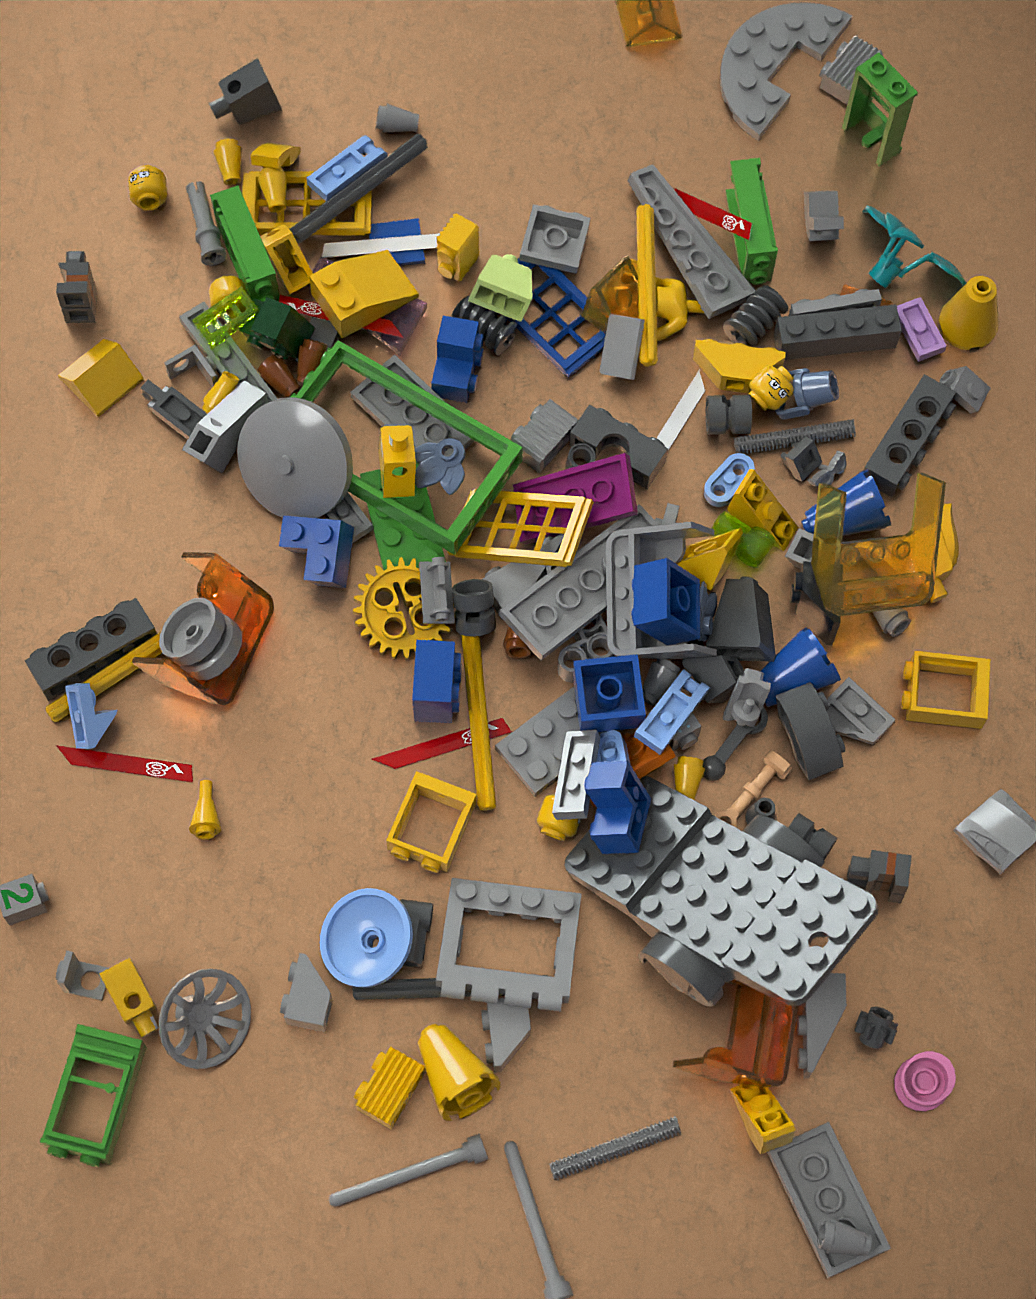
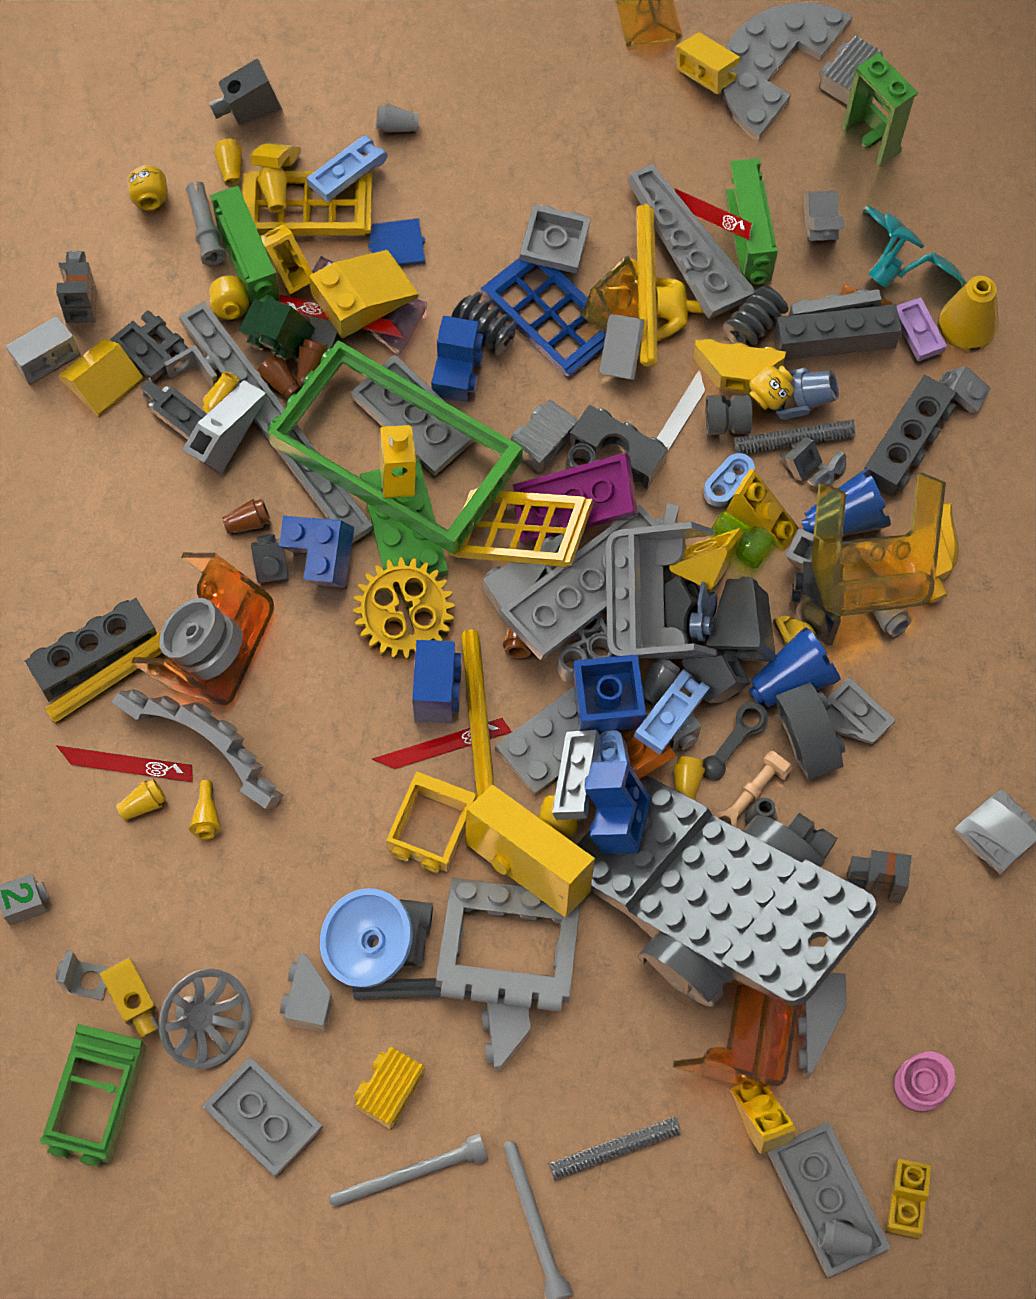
light blue slope [65,683,118,749] -> none
clear neon green slope [192,286,259,350] -> none
light grey dish [237,397,353,518] -> none
dark grey axle [290,134,428,243] -> none
white sticker [322,233,440,258] -> none
sand blue plate [415,438,465,495] -> none
yellow cone [418,1024,501,1121] -> none
light grey hinge [419,557,454,624] -> none
yellow brick [436,213,480,281] -> none
dark grey wheel [452,579,496,637] -> none
yellowish green torso [468,254,532,322] -> none
blue brick [631,558,700,646] -> none
light grey hips [723,668,771,727] -> none
dark grey gear [855,1007,898,1049] -> none
yellow window [901,651,991,729] -> none
none -> light grey hinge [5,316,81,385]
none -> dark grey plate [111,311,188,382]
none -> light grey piece [112,689,283,809]
none -> yellow cone [116,779,167,821]
none -> light grey plate [202,1057,323,1178]
none -> dark orange cone [222,499,271,534]
none -> dark grey bracket [251,534,288,583]
none -> yellow brick [465,784,595,918]
none -> yellow hinge [676,32,740,95]
none -> yellow tile [773,616,816,645]
none -> yellow slope [886,1158,932,1239]

